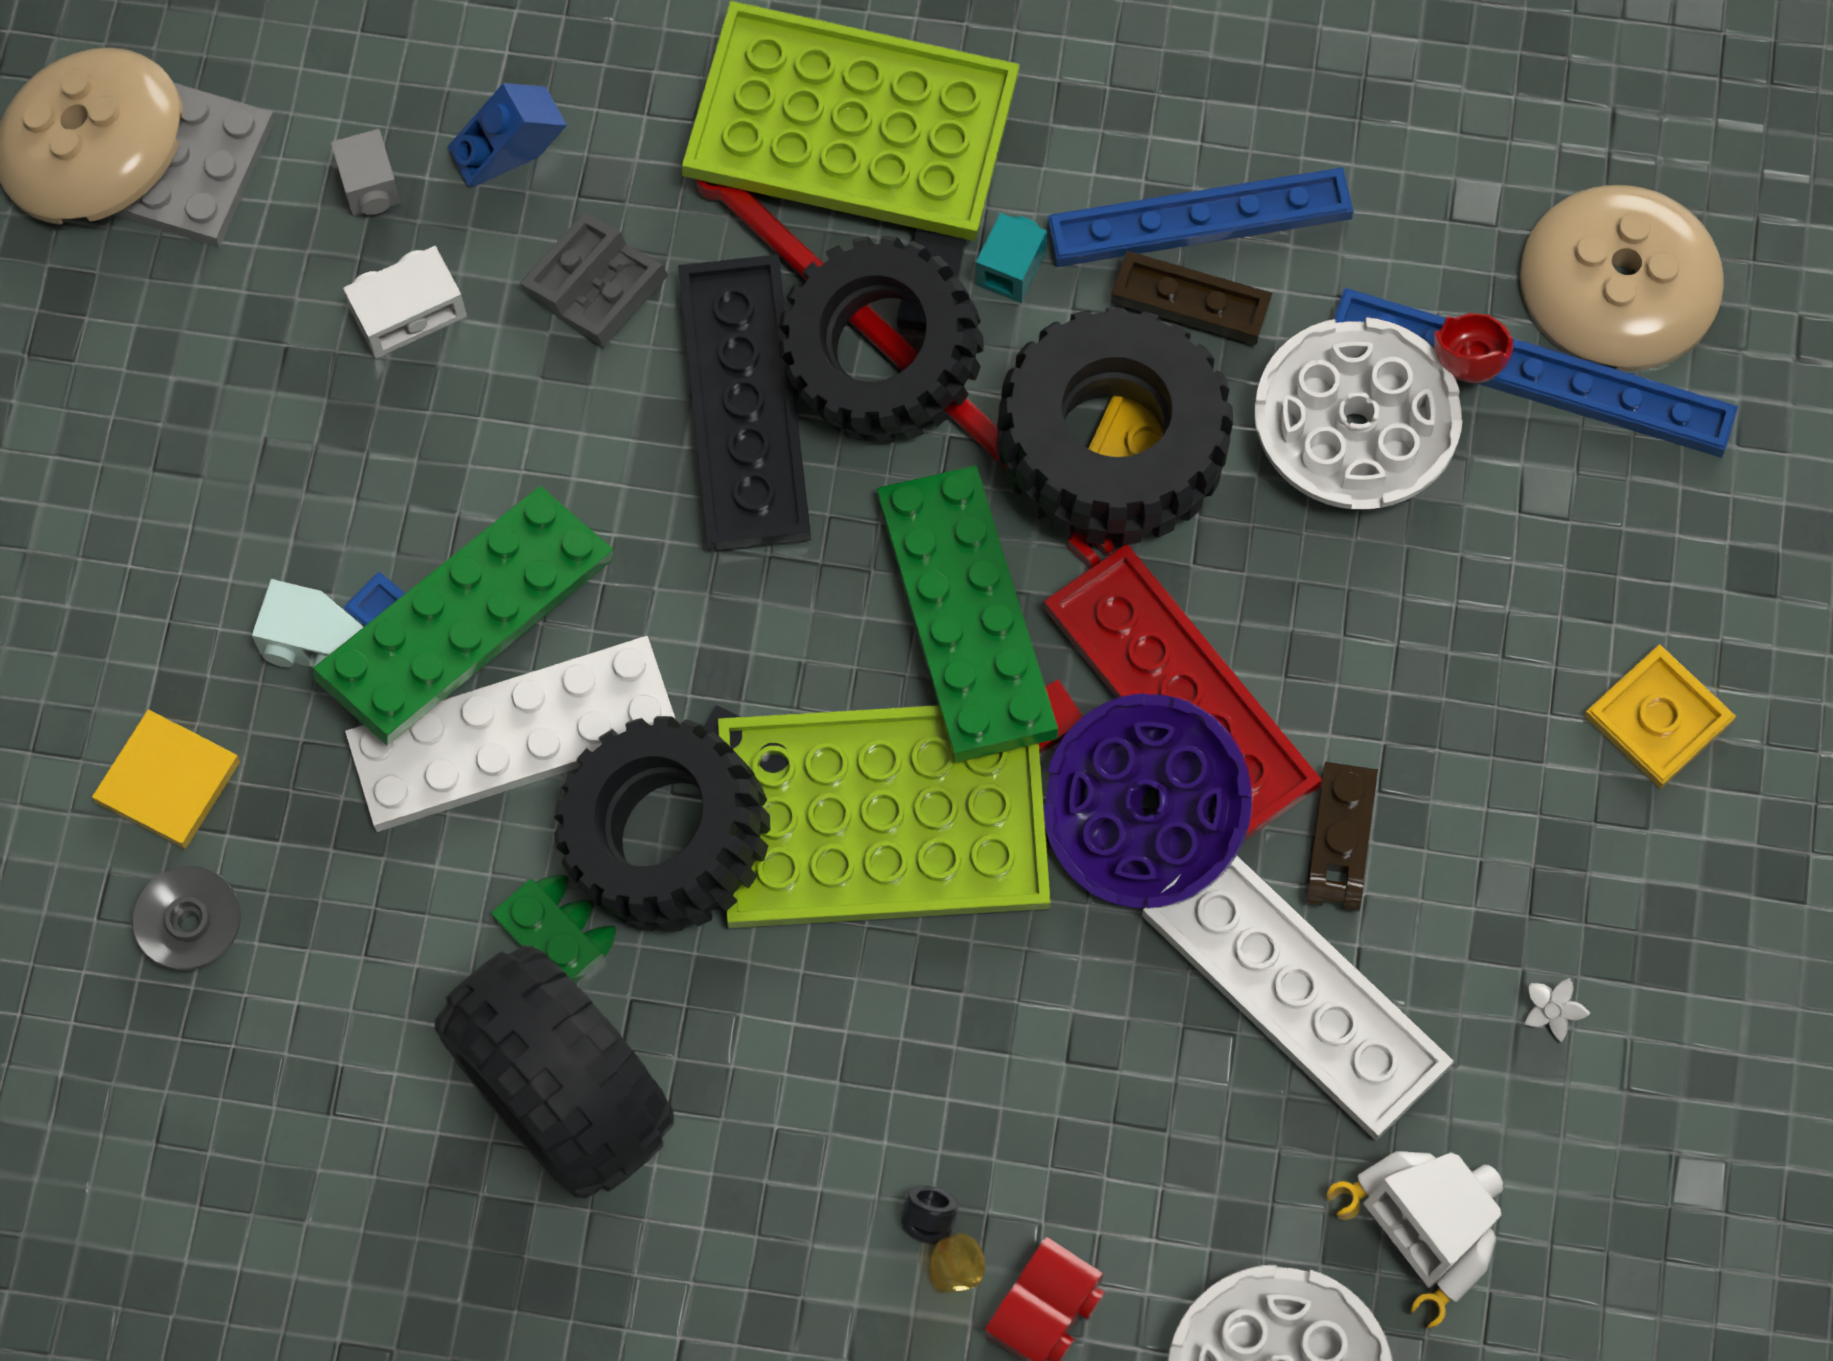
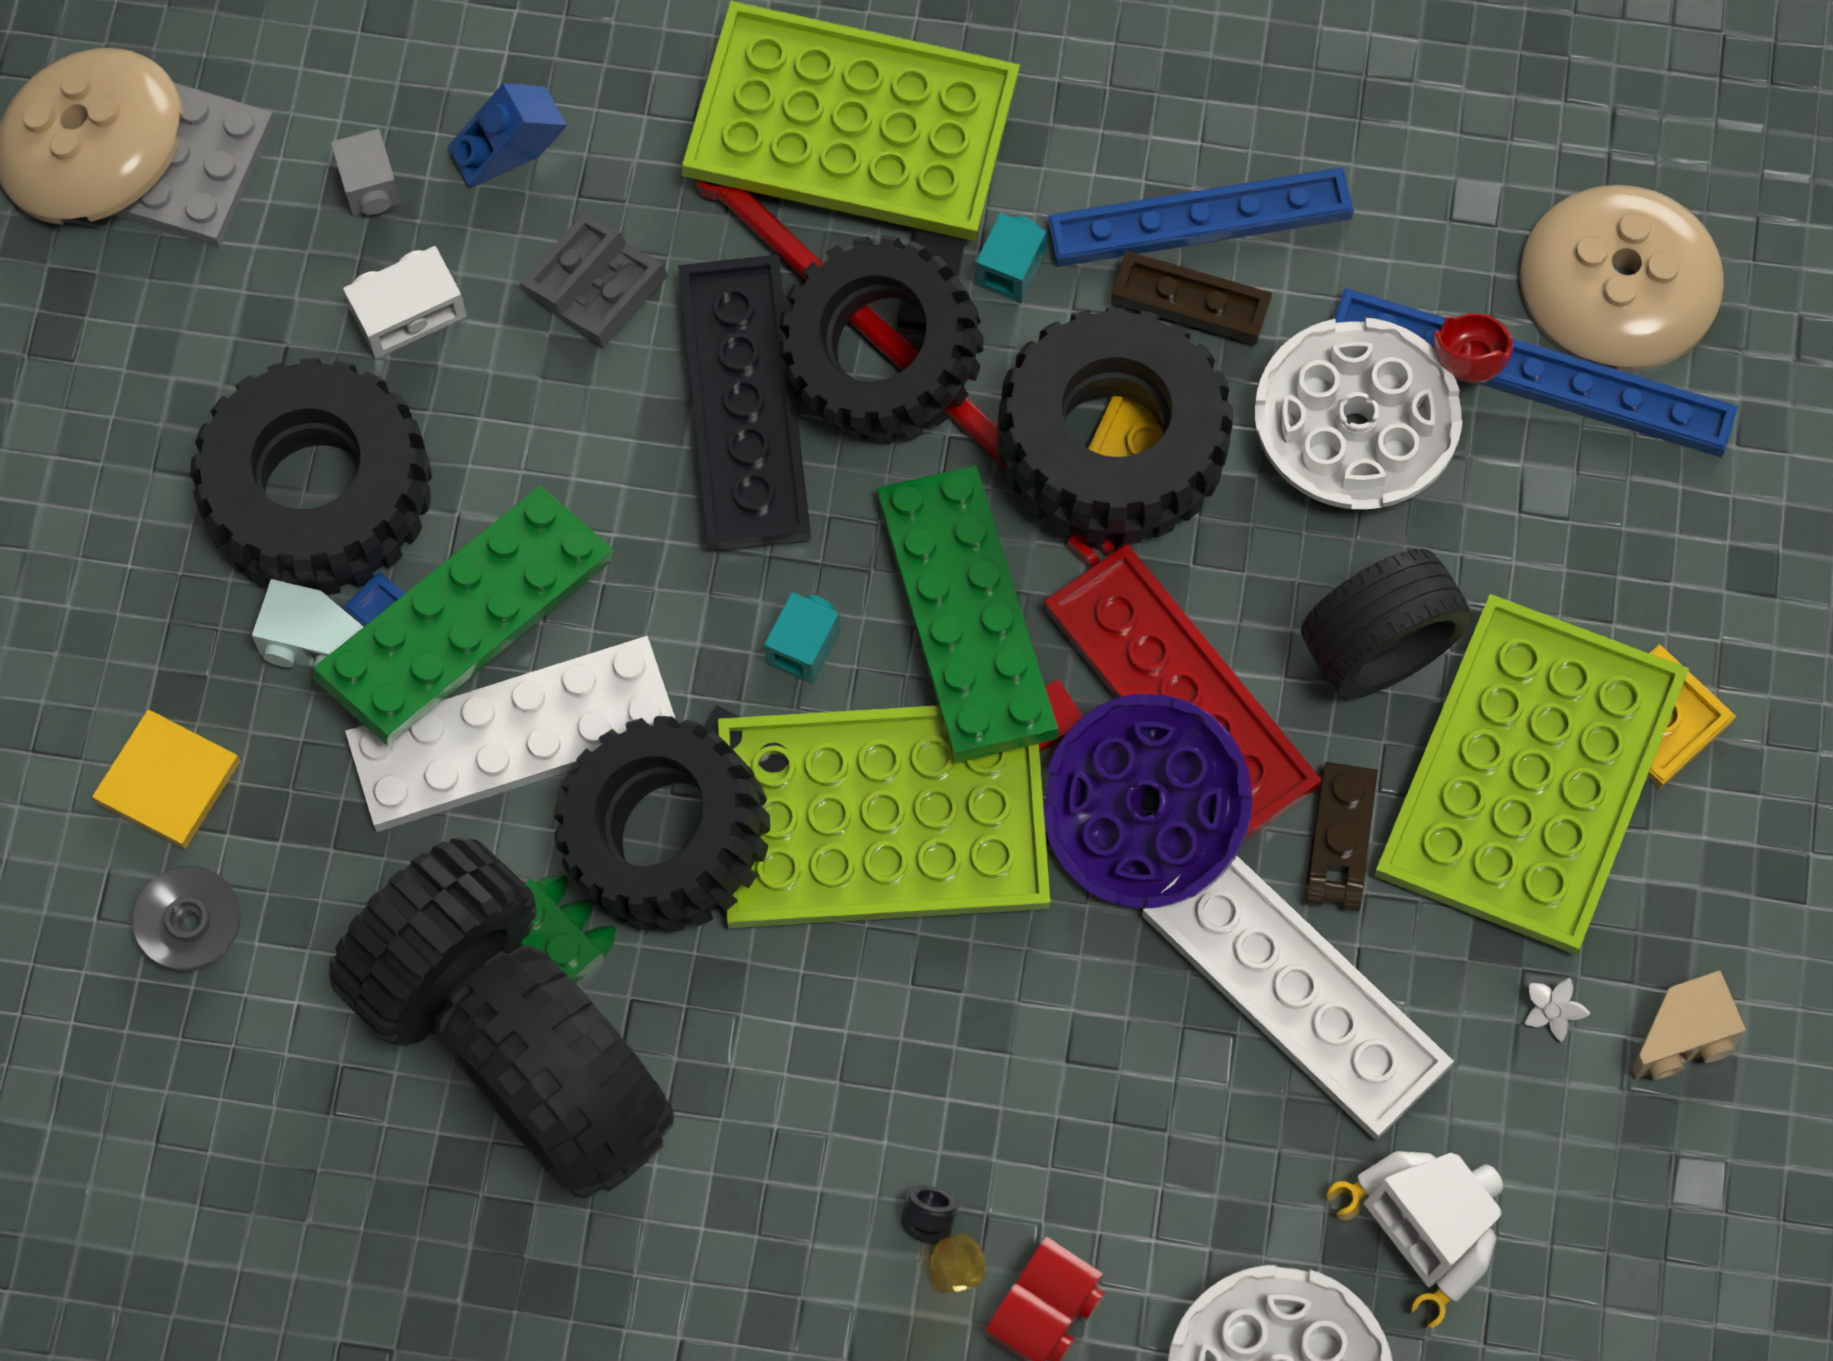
none -> black tyre [190,358,432,595]
none -> black tyre [329,837,537,1046]
none -> teal brick [764,592,841,684]
none -> black tyre [1300,548,1473,699]
none -> lime plate [1375,594,1689,955]
none -> tan slope [1631,971,1746,1080]

